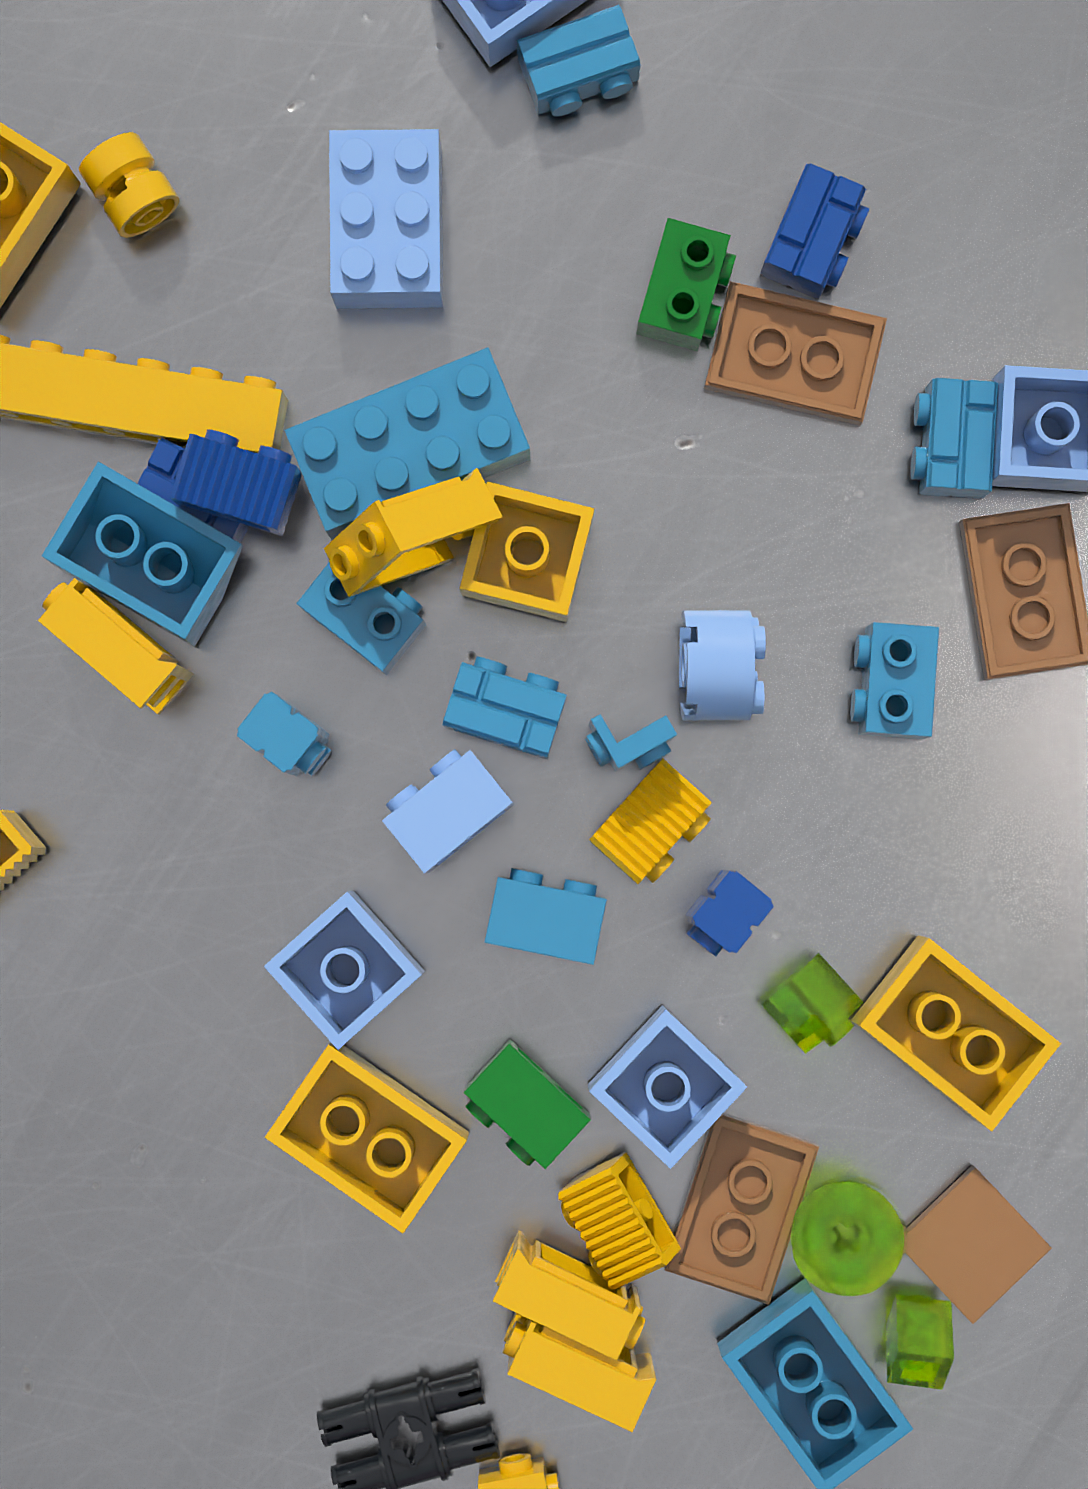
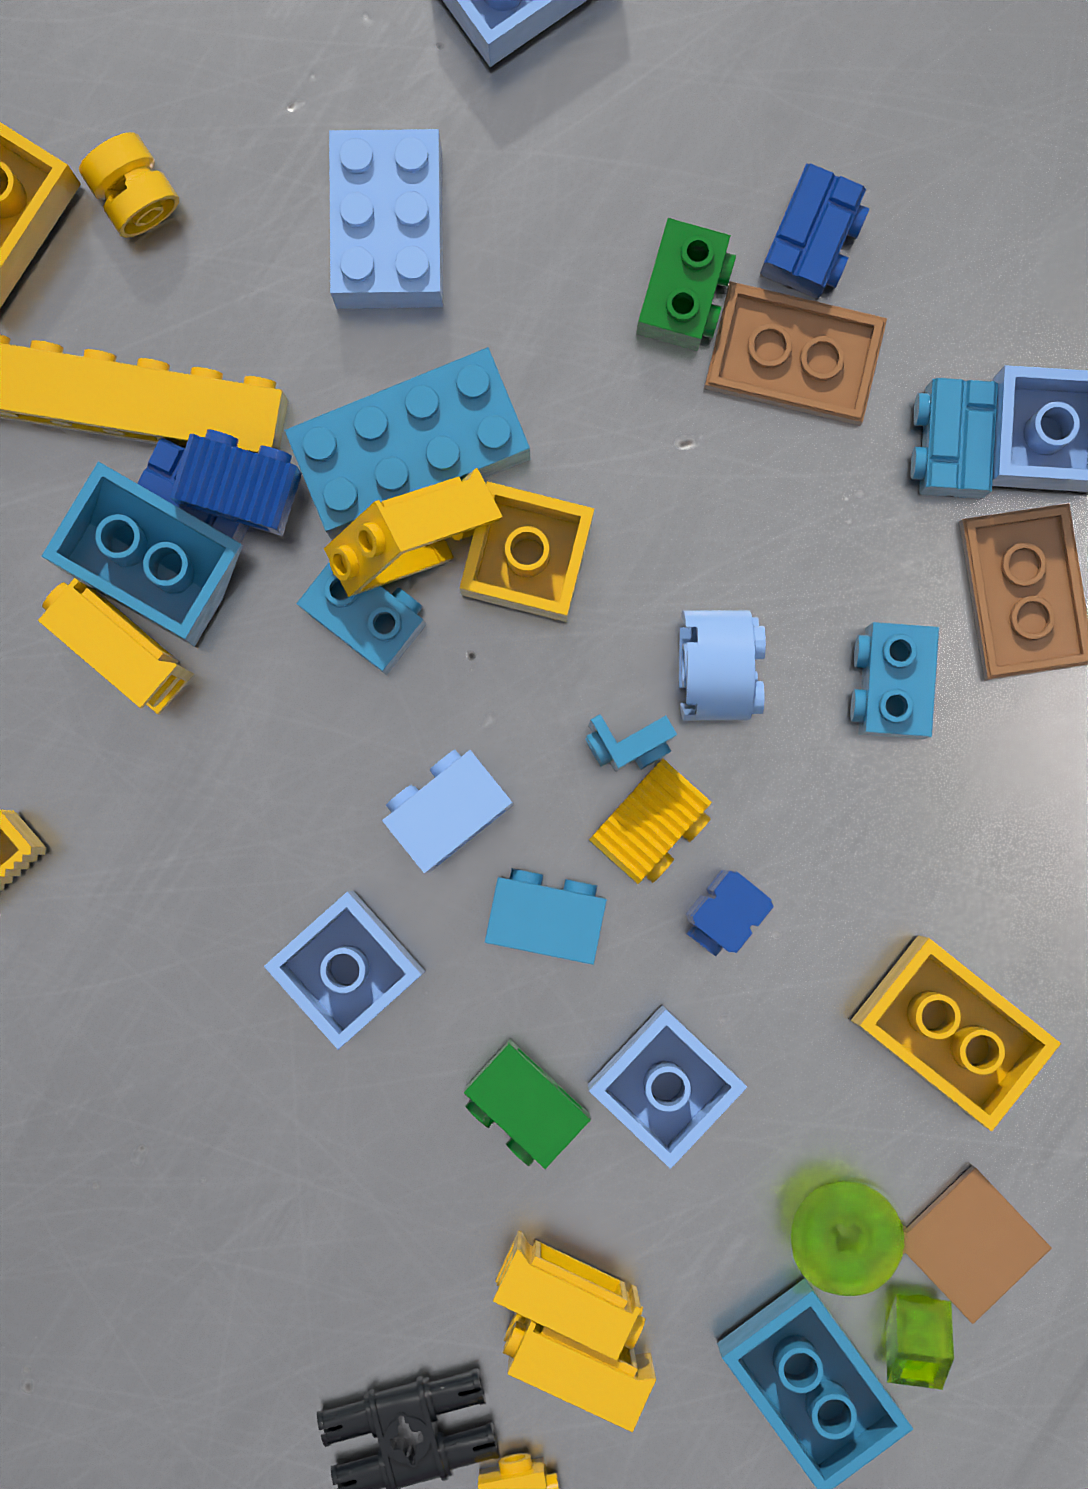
dark azure brick [237,692,332,776] -> none
yellow brick [264,1043,469,1234] -> none
dark azure brick [442,656,567,759] -> none
dark azure brick [517,5,641,116] -> none
yellow brick [558,1152,681,1290] -> none
medium nougat tile [664,1114,819,1305] -> none
clear neon green brick [761,953,864,1054] -> none

